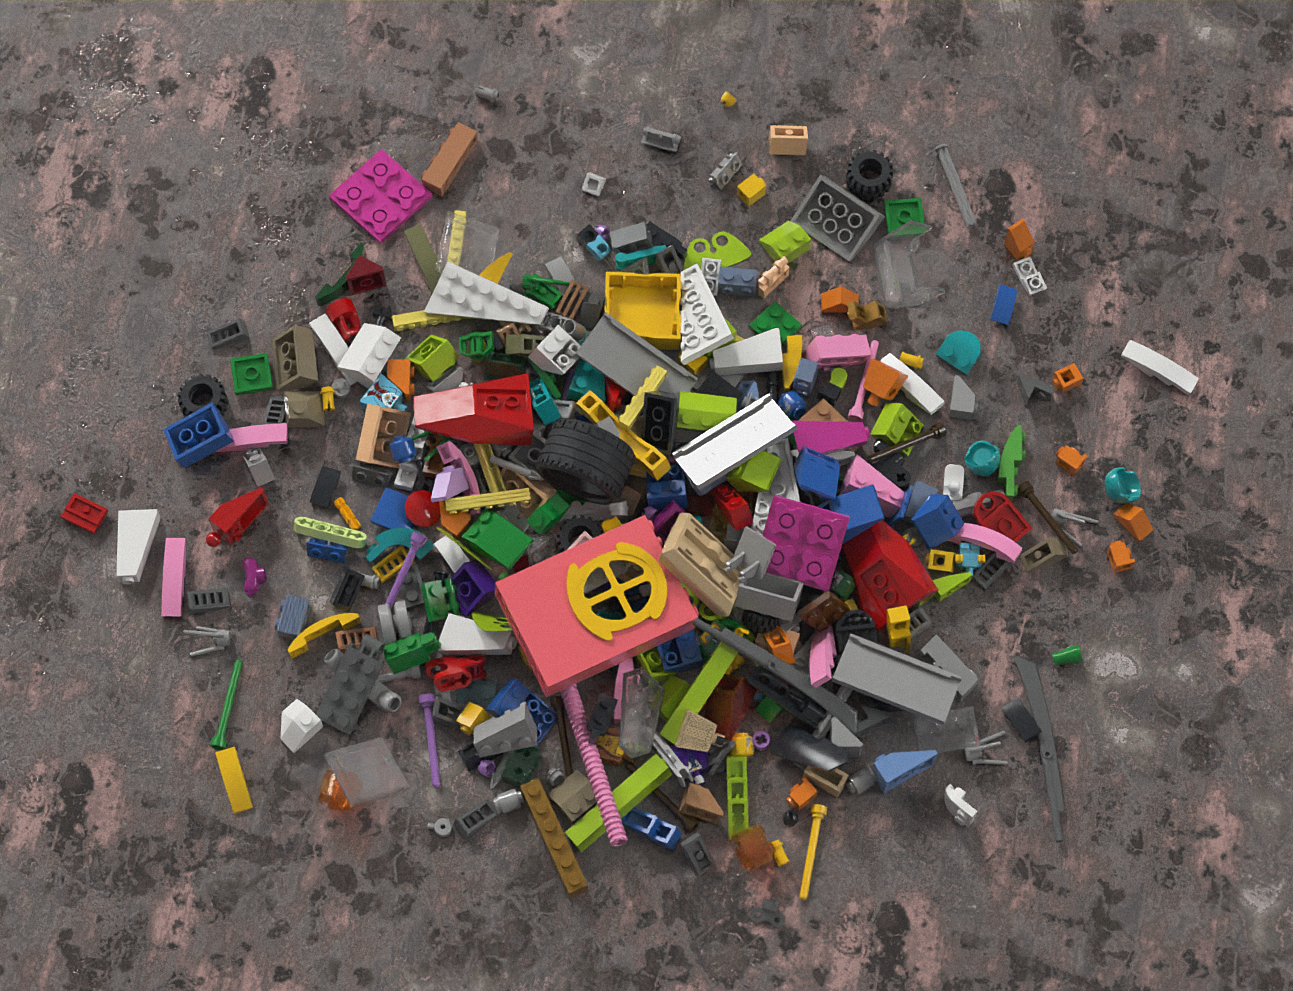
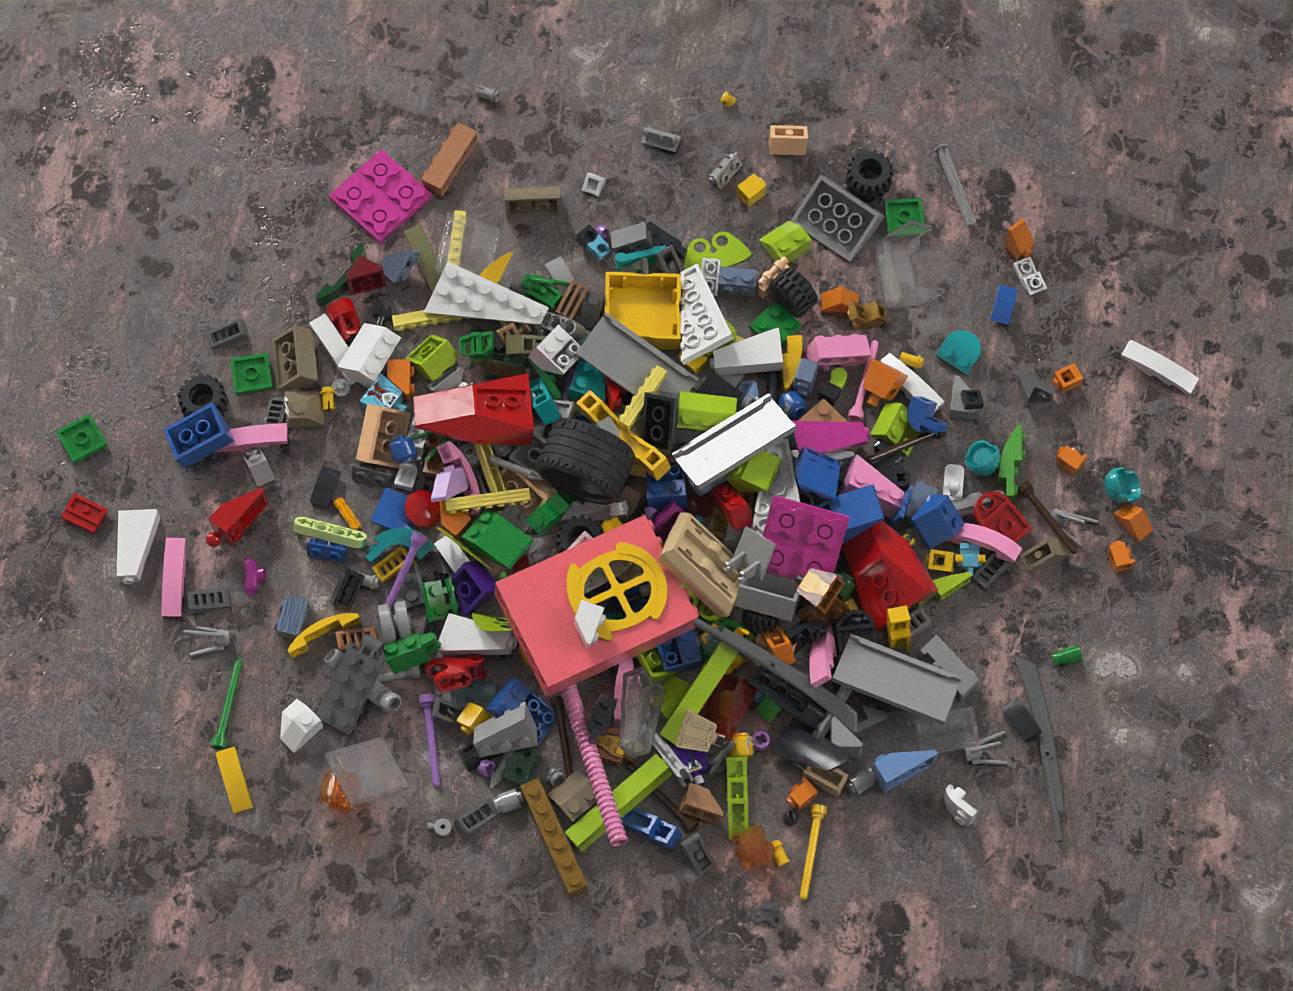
none -> green plate [56,414,108,464]
none -> sand blue slope [381,249,421,283]
none -> dark tan slope [505,185,562,217]
none -> white slope [574,600,606,650]
none -> black tyre [769,268,818,318]
none -> black slope [785,620,827,646]
none -> torso [795,568,845,614]
none -> blue brick [908,396,948,434]
none -> black tile [960,390,984,410]

